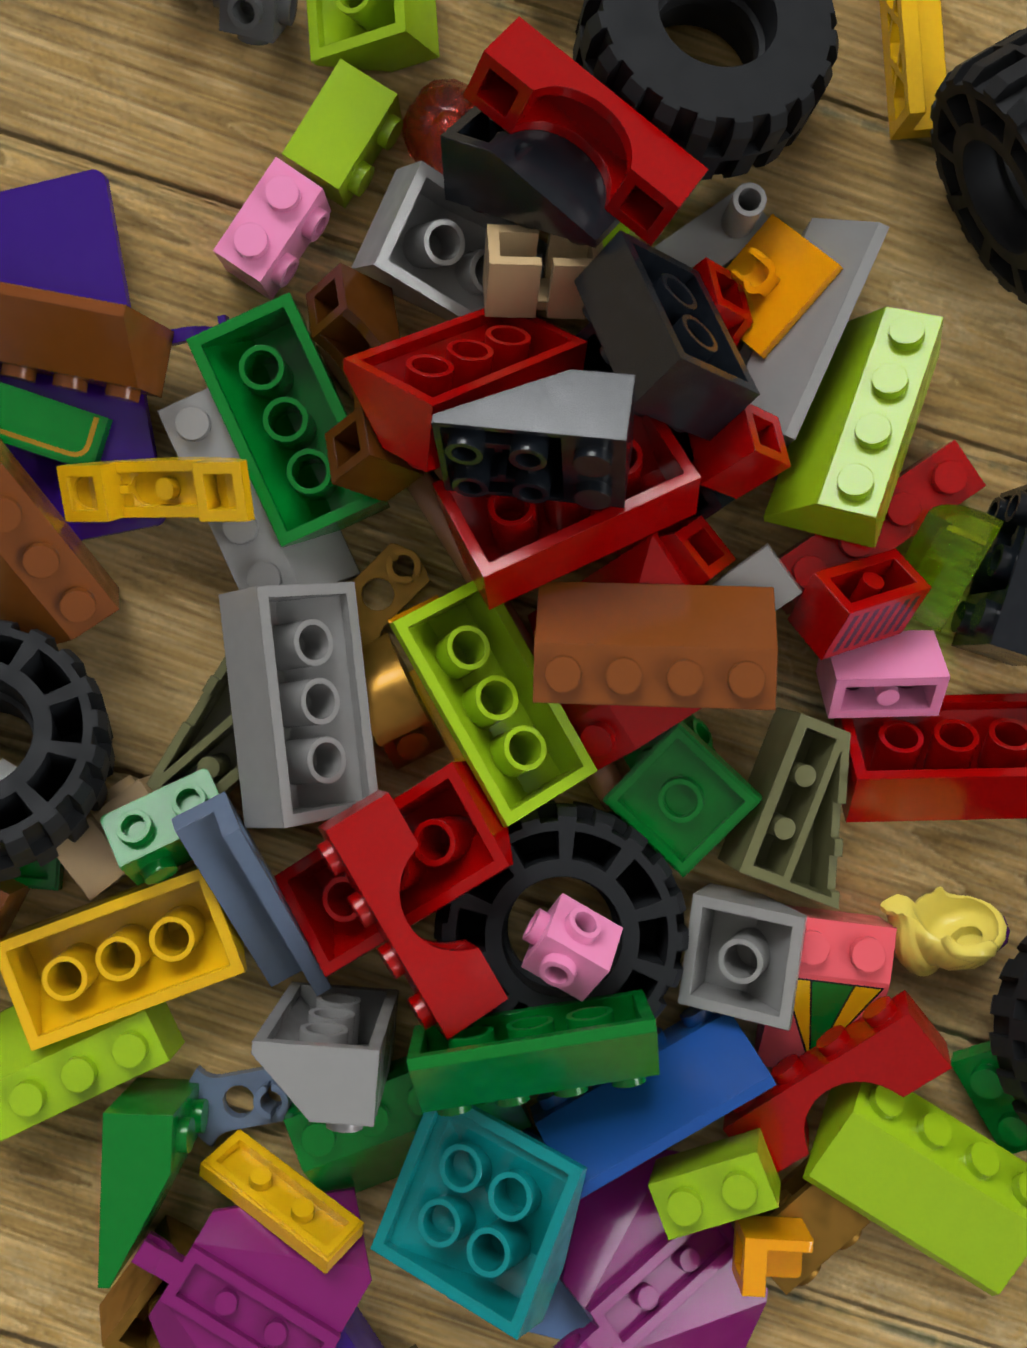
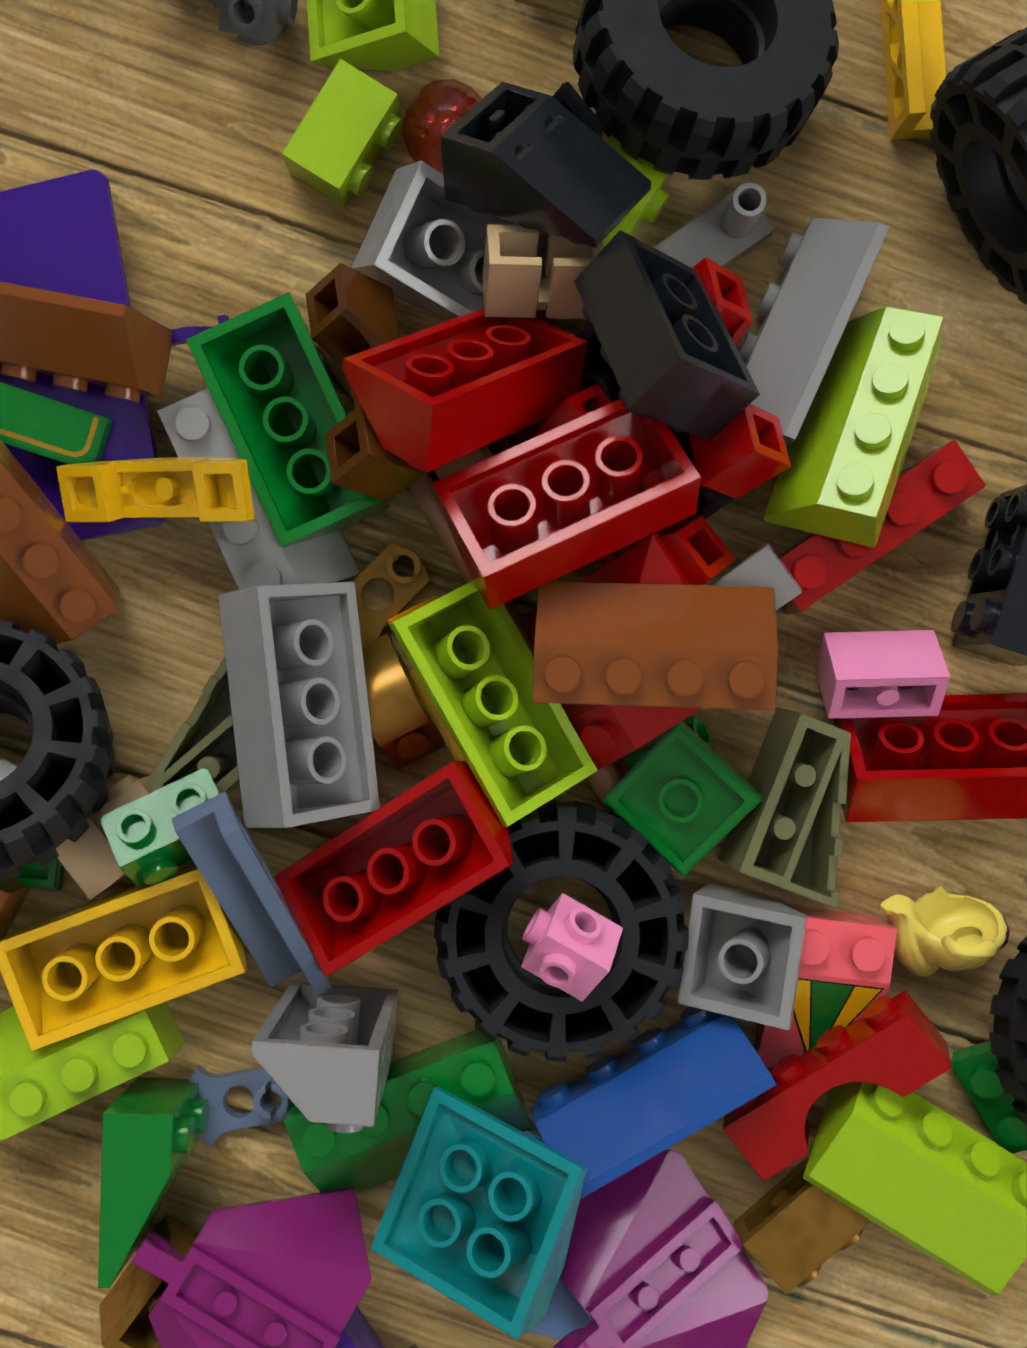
yellow tile [199,1129,365,1274] -> none
bright pink brick [213,157,331,300] -> none
red arch [316,790,508,1040] -> none
green slope [407,989,660,1117] -> none
black slope [431,369,635,510] -> none
red arch [463,16,709,246] -> none
lime brick [648,1128,781,1240] -> none
light orange piece [726,214,843,359] -> none
light orange panel [732,1215,814,1297] -> none
red brick [787,548,932,660] -> none
clear neon green brick [904,504,1004,632] -> none

